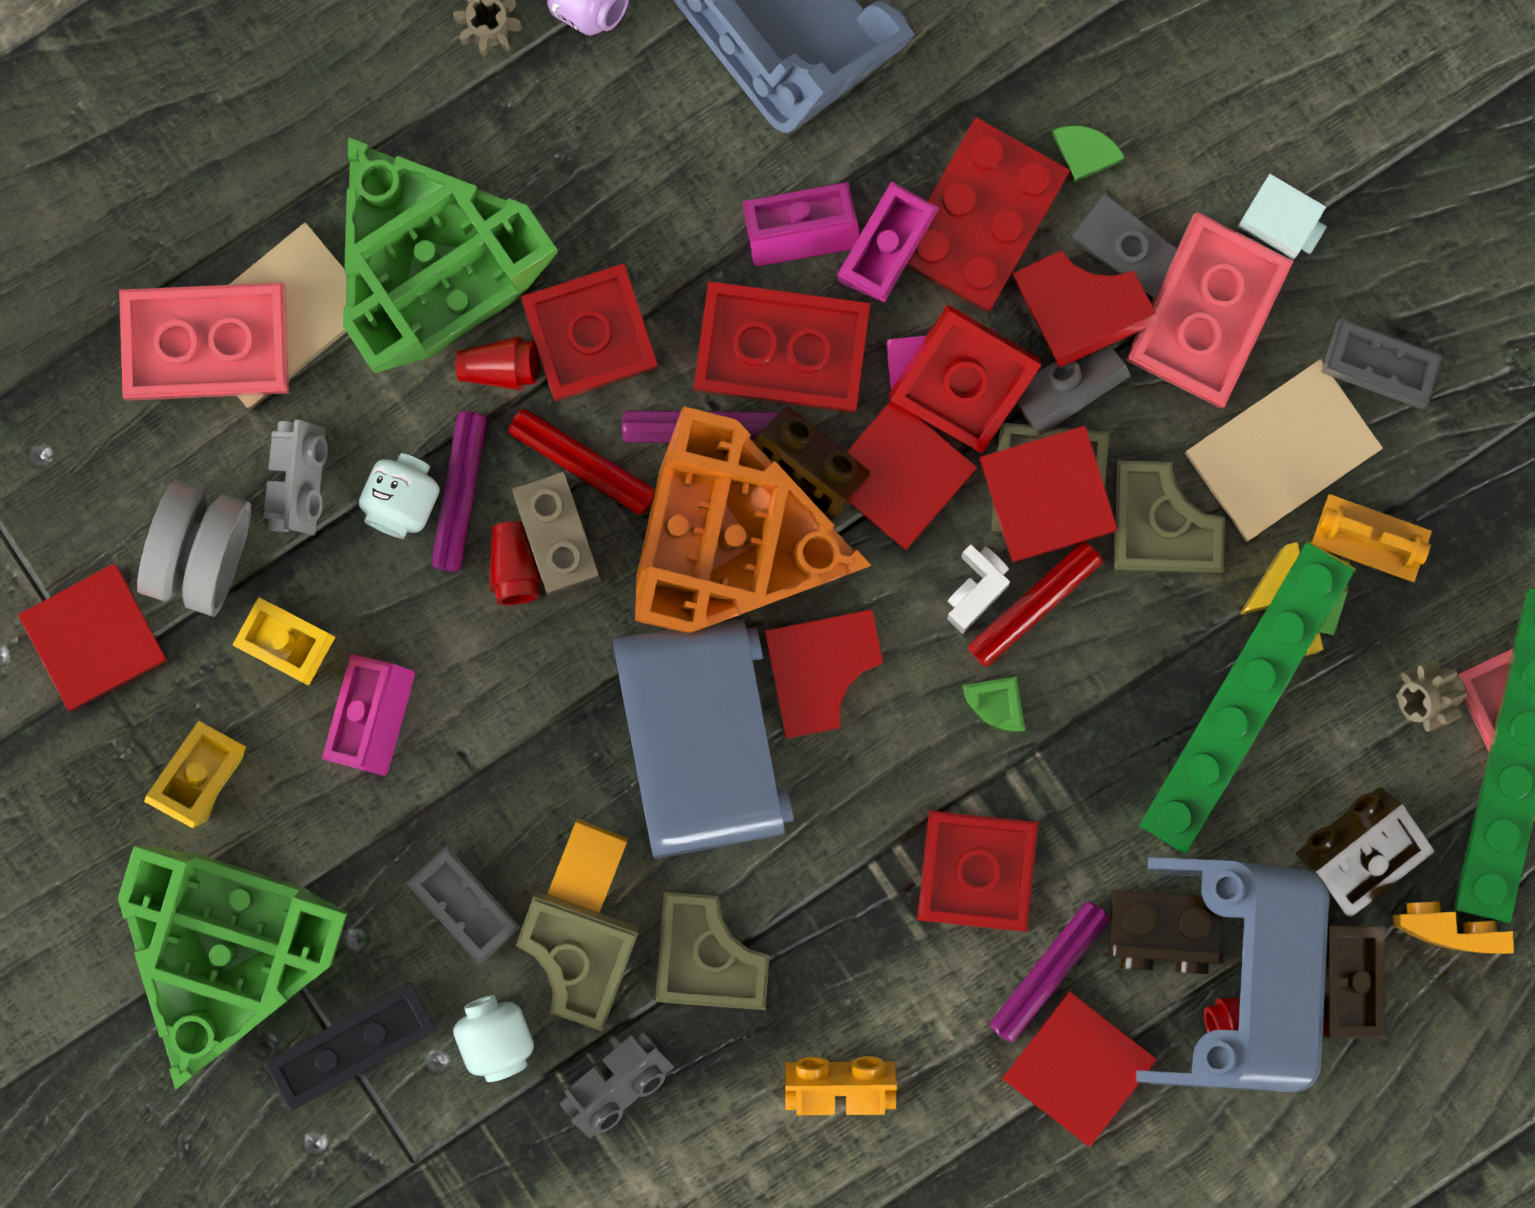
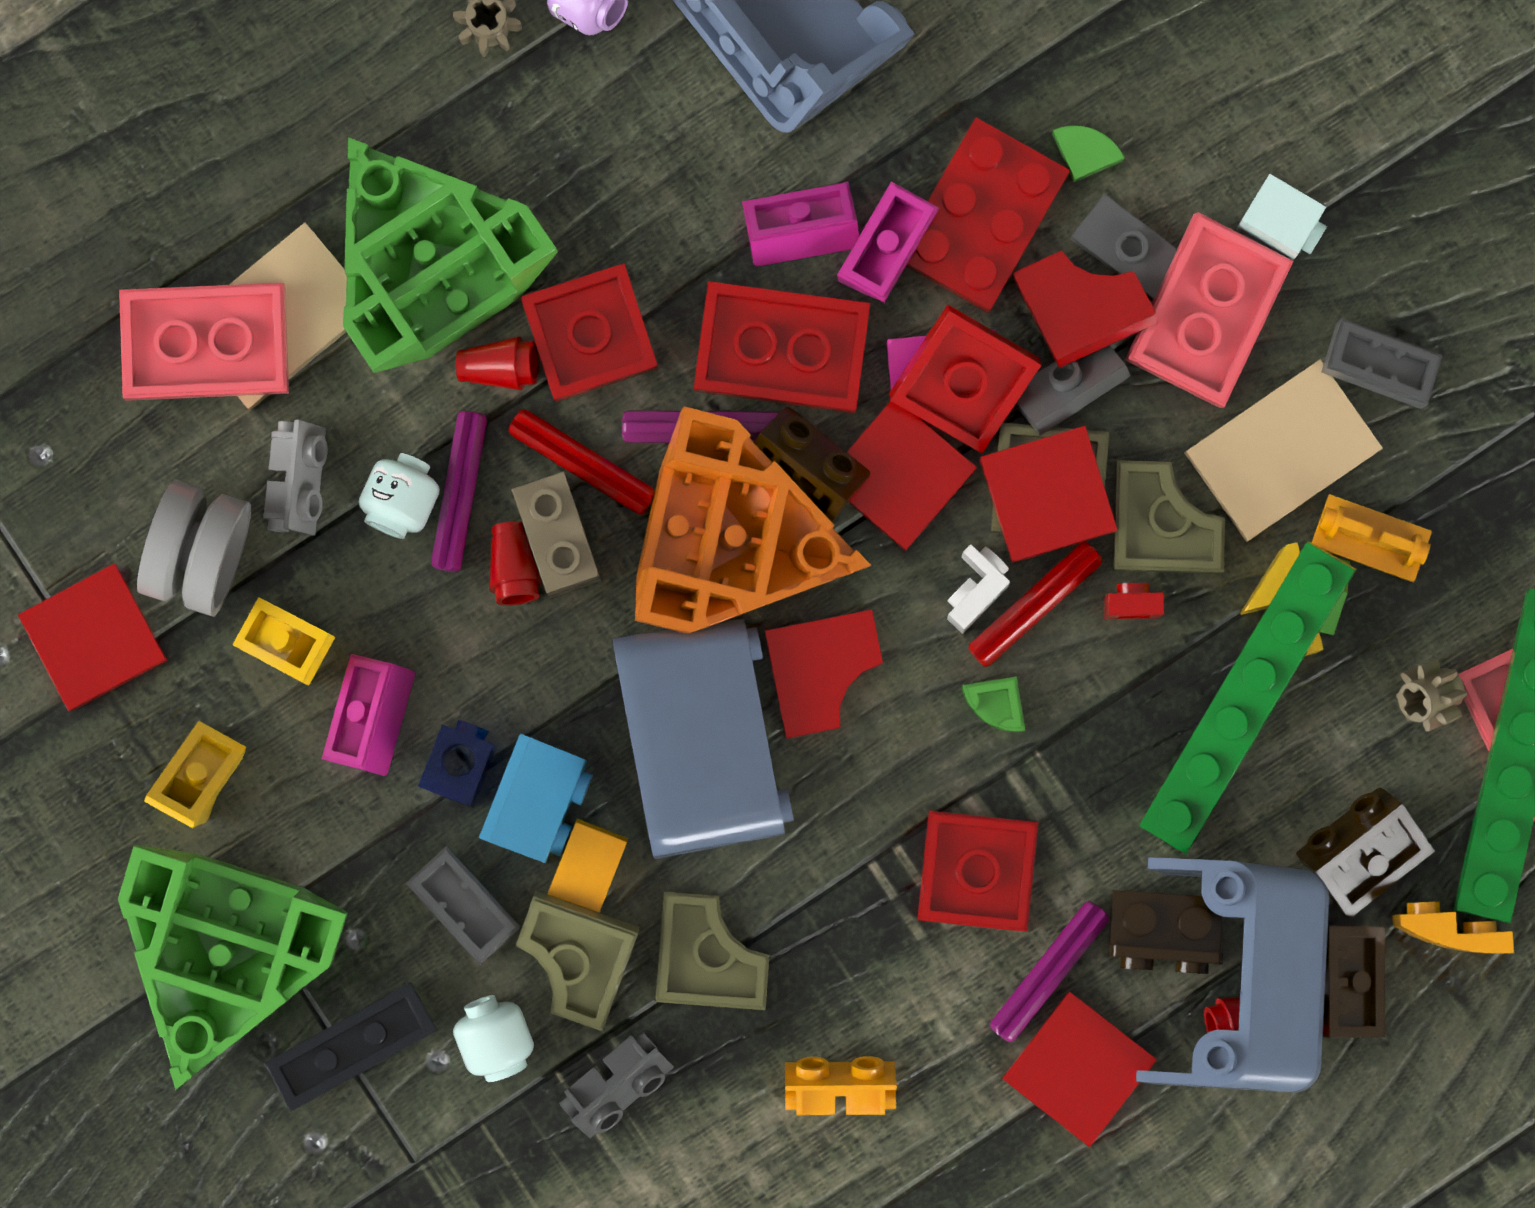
none -> clear blue brick [418,719,497,808]
none -> dark azure slope [479,734,593,863]
none -> red plate [1104,583,1164,620]

